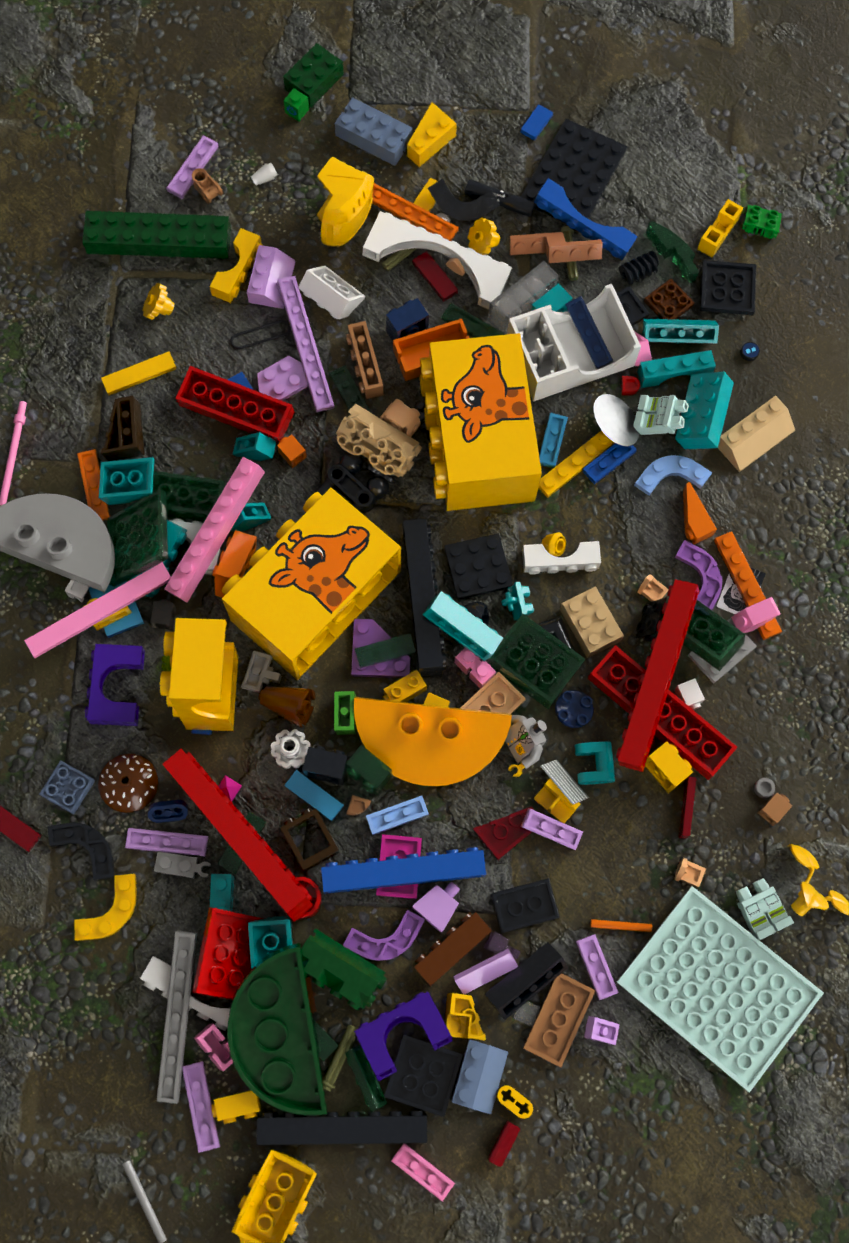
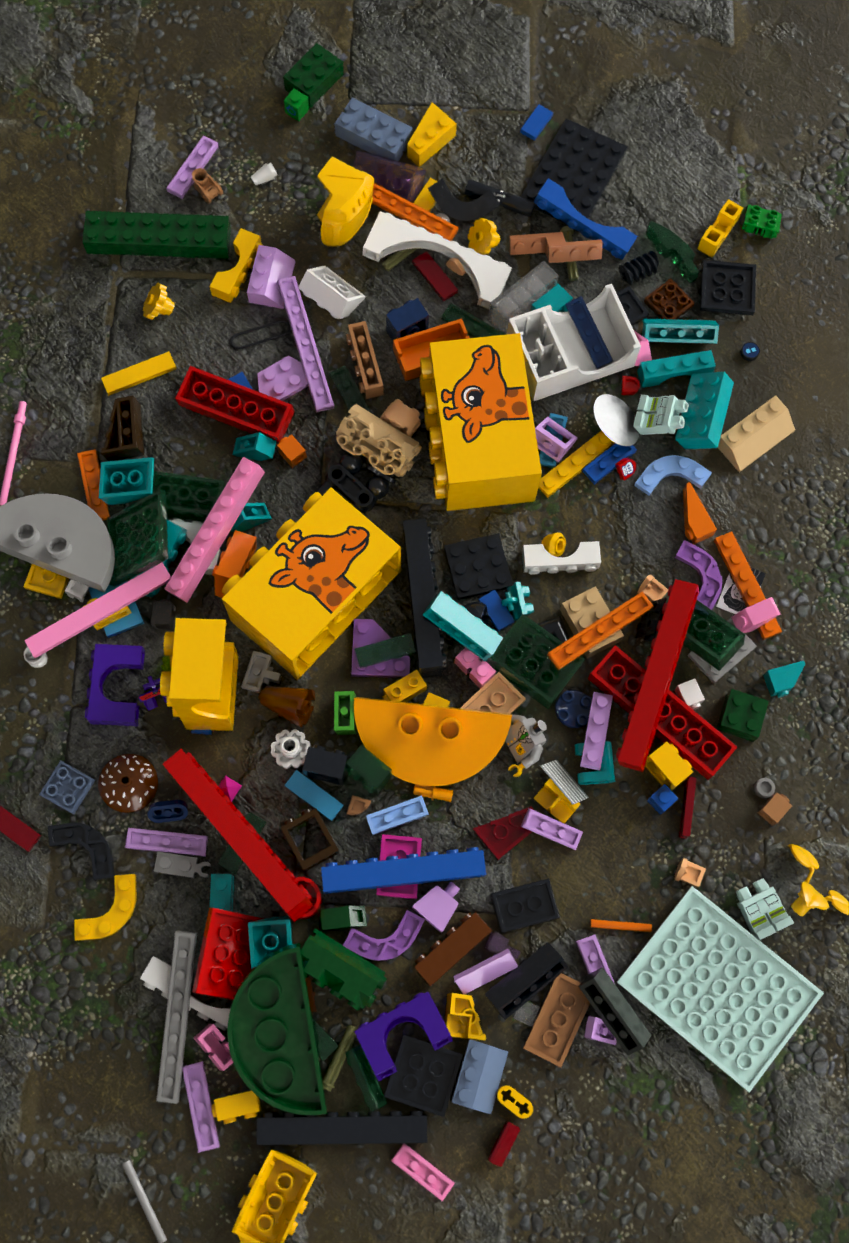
none -> yellow plate [23,564,69,599]
none -> white wheel [24,647,48,668]
none -> dark purple hips [138,676,167,711]
none -> dark green slope [318,906,367,931]
none -> wedge [354,151,426,203]
none -> light orange axle [413,784,453,802]
none -> blue tile [478,590,515,632]
none -> lavender tile [535,417,578,462]
none -> orange tile [547,591,654,670]
none -> pearl dark grey brick [579,967,651,1056]
none -> lavender plate [580,692,613,771]
none -> red tile [615,458,636,480]
none -> blue brick [647,784,679,815]
none -> dark green brick [716,689,769,742]
none -> teal slope [763,661,805,698]

